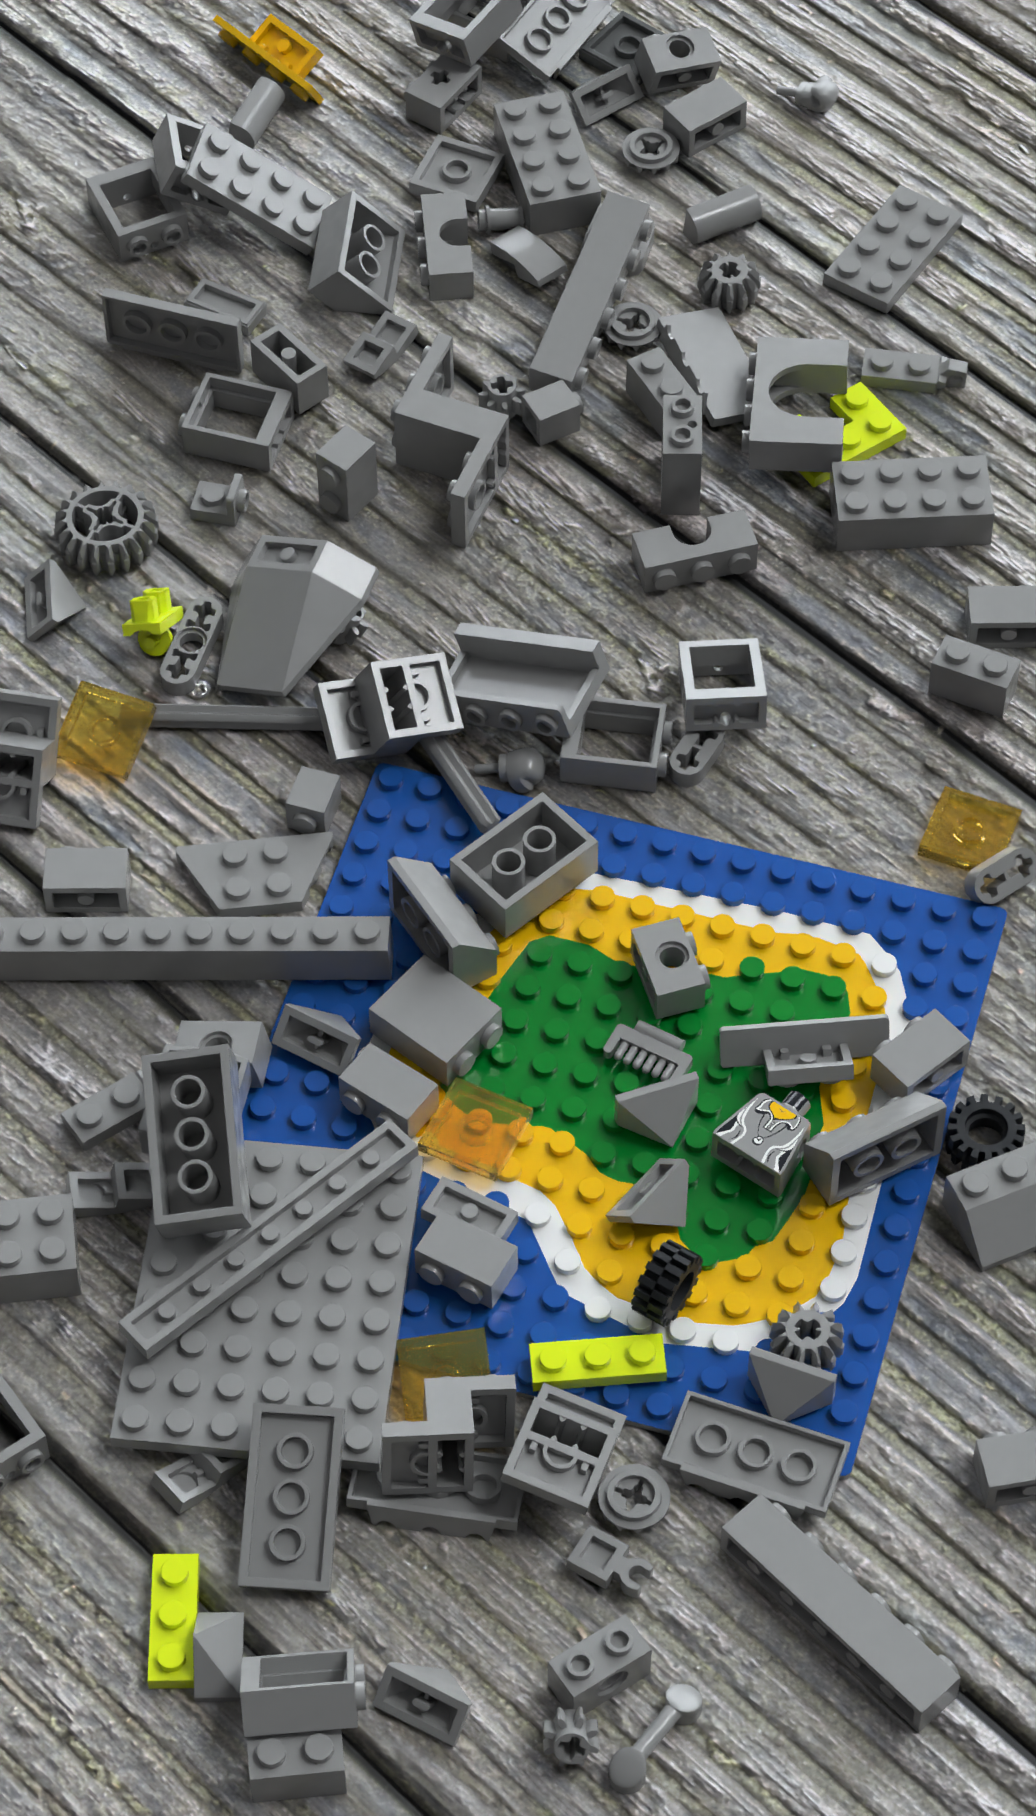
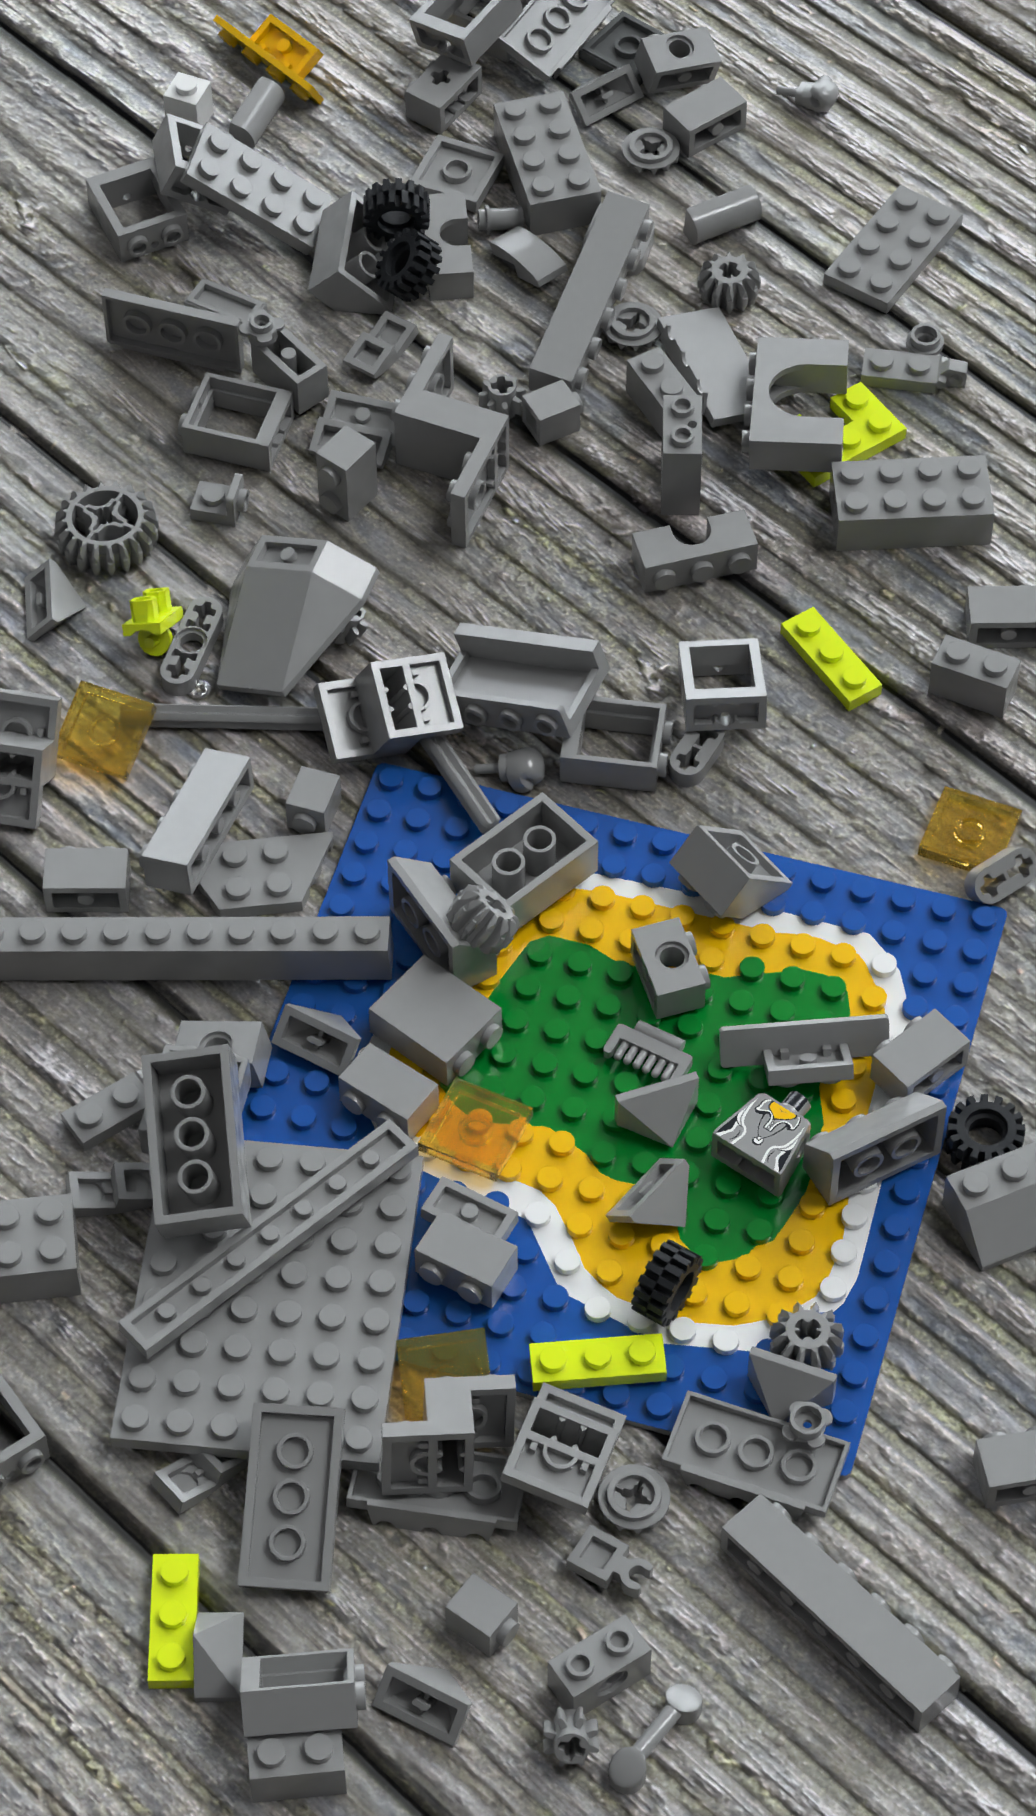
none -> brick [139,748,254,895]
none -> white brick [163,72,214,125]
none -> light grey plate [239,309,285,347]
none -> light grey slope [308,389,395,469]
none -> black tyre [363,178,430,242]
none -> black tyre [375,228,442,302]
none -> light grey brick [445,1573,520,1657]
none -> light grey gear [446,884,520,954]
none -> light grey slope [669,825,793,919]
none -> neon yellow plate [780,607,882,711]
none -> light grey plate [782,1401,833,1449]
none -> light grey plate [906,323,944,355]

